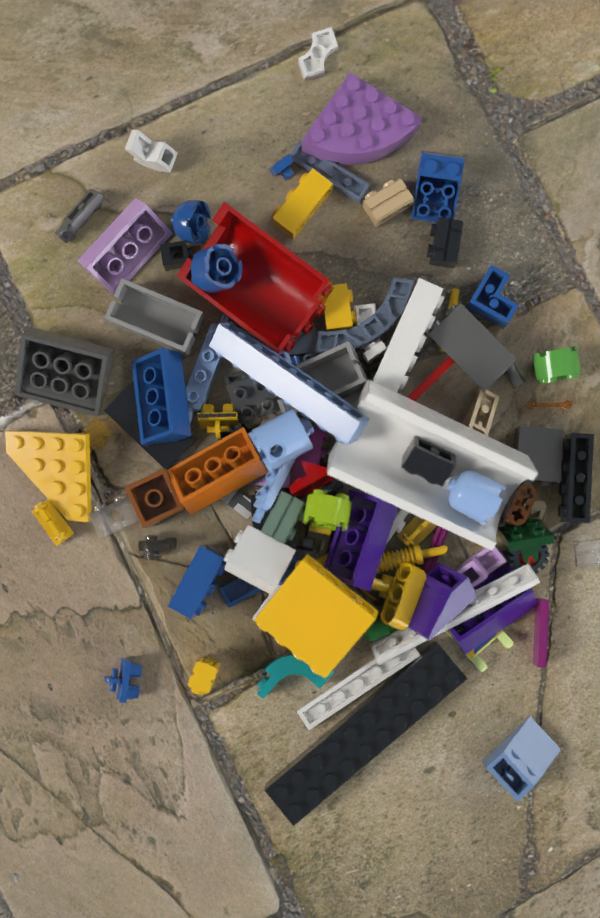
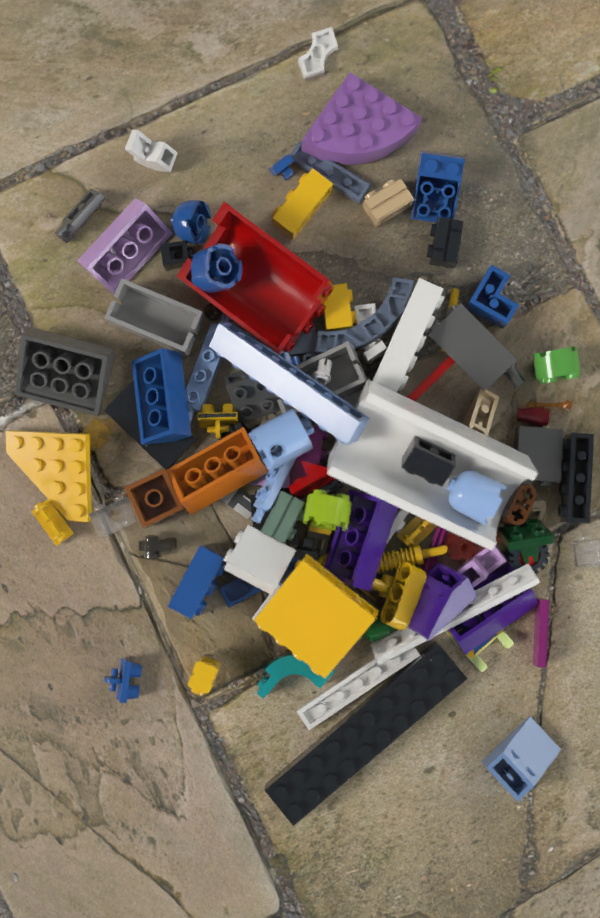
none -> dark brown hinge [204,303,222,321]
none -> white pin [313,358,332,386]
none -> clear red brick [445,532,479,561]
none -> dark red cone [517,406,550,428]

